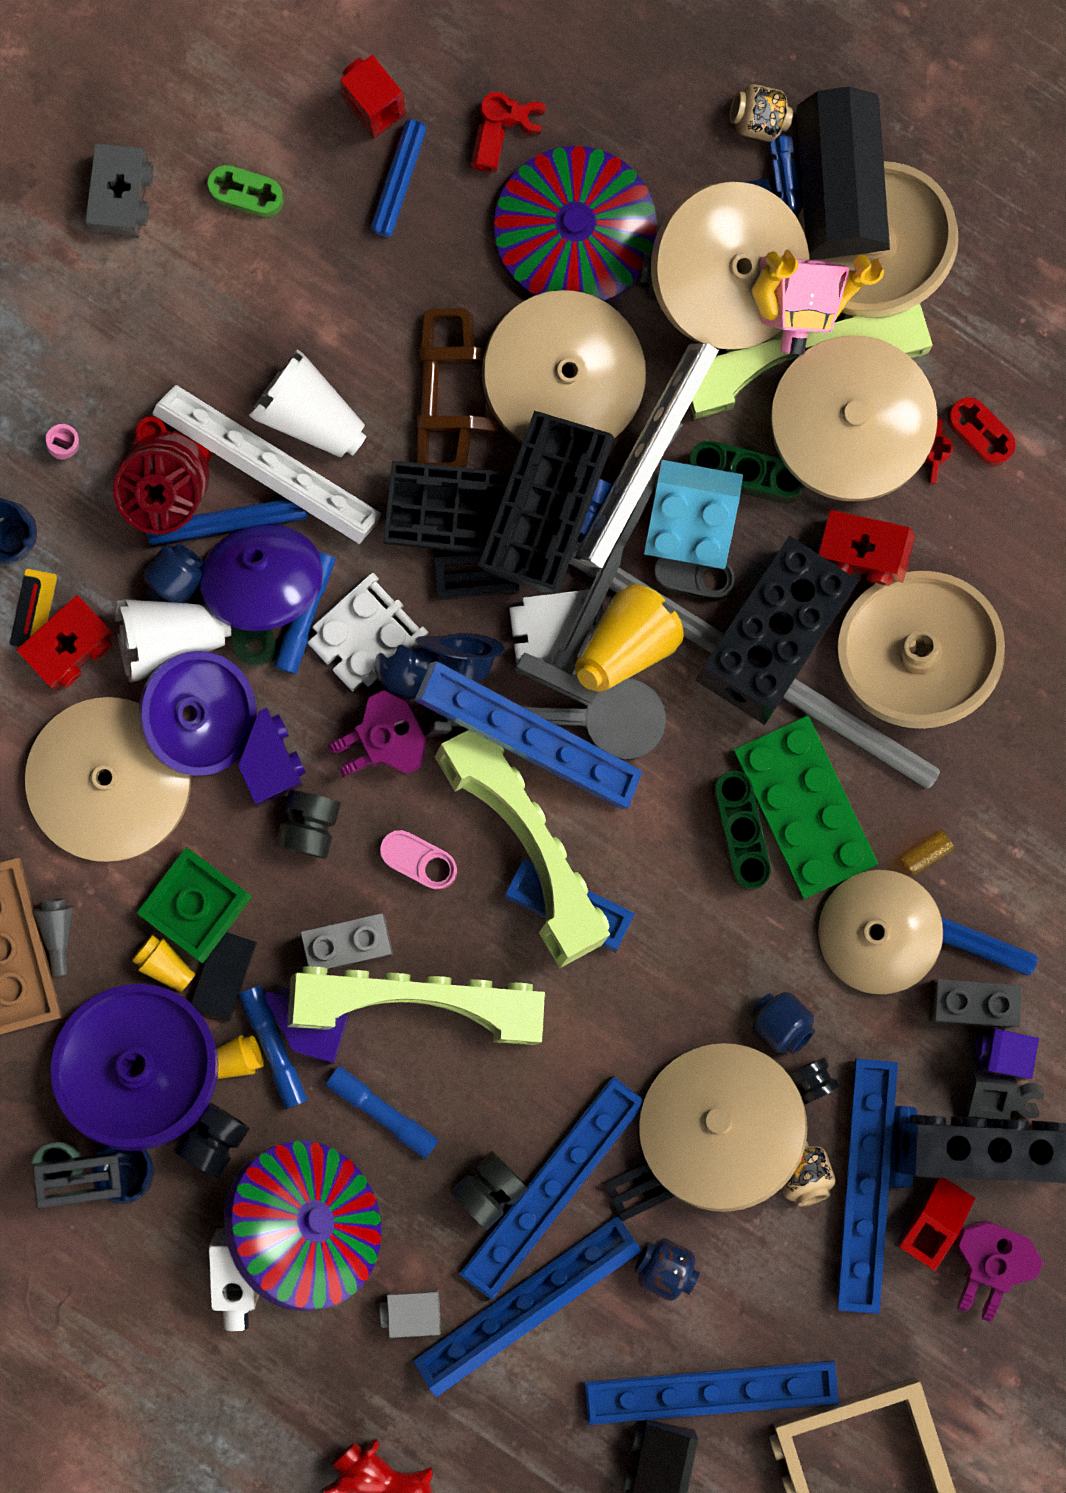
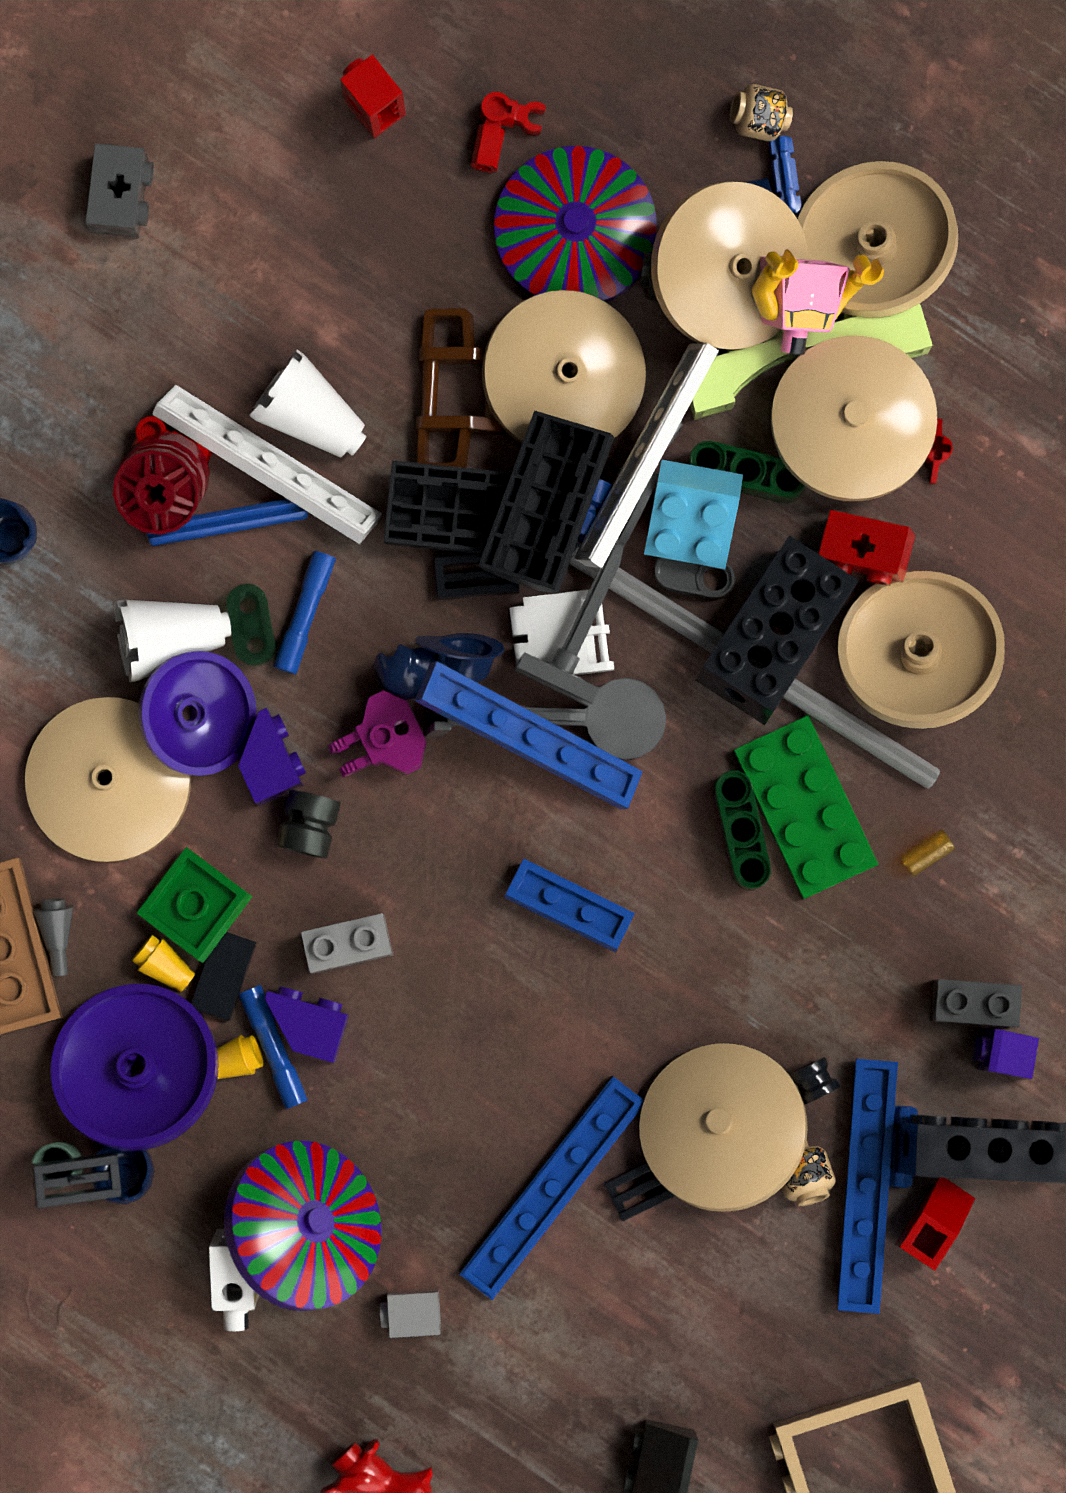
sticker [10,569,57,647] -> none
red brick [16,595,115,691] -> none
bright pink hinge [46,424,79,460] -> none
dark blue head [143,543,203,603] -> none
black wheel [173,1102,250,1178] -> none
dark purple dish [199,524,323,631] -> none
bright green beam [208,165,284,218] -> none
yellowish green arch [287,966,545,1045] -> none
white plate [308,573,429,692] -> none
blue piece [325,1066,439,1160] -> none
blue axle [371,119,426,237] -> none
bright pink piece [380,830,457,890] -> none
blue plate [413,1216,642,1397] -> none
yellowish green arch [435,730,610,968] -> none
pearl dark grey wheel [450,1151,529,1230] -> none
yellow cone [575,584,684,692] -> none
blue tile [585,1360,839,1425] -> none
dark blue head [634,1238,700,1301] -> none
dark blue head [753,992,815,1054] -> none
black piece [797,86,890,260] -> none
tan dish [818,870,943,994] -> none
blue axle [941,917,1038,975] -> none
red beam [948,397,1016,466] -> none
magenta hinge [954,1220,1044,1322] -> none
dark grey plate [966,1073,1044,1119] -> none

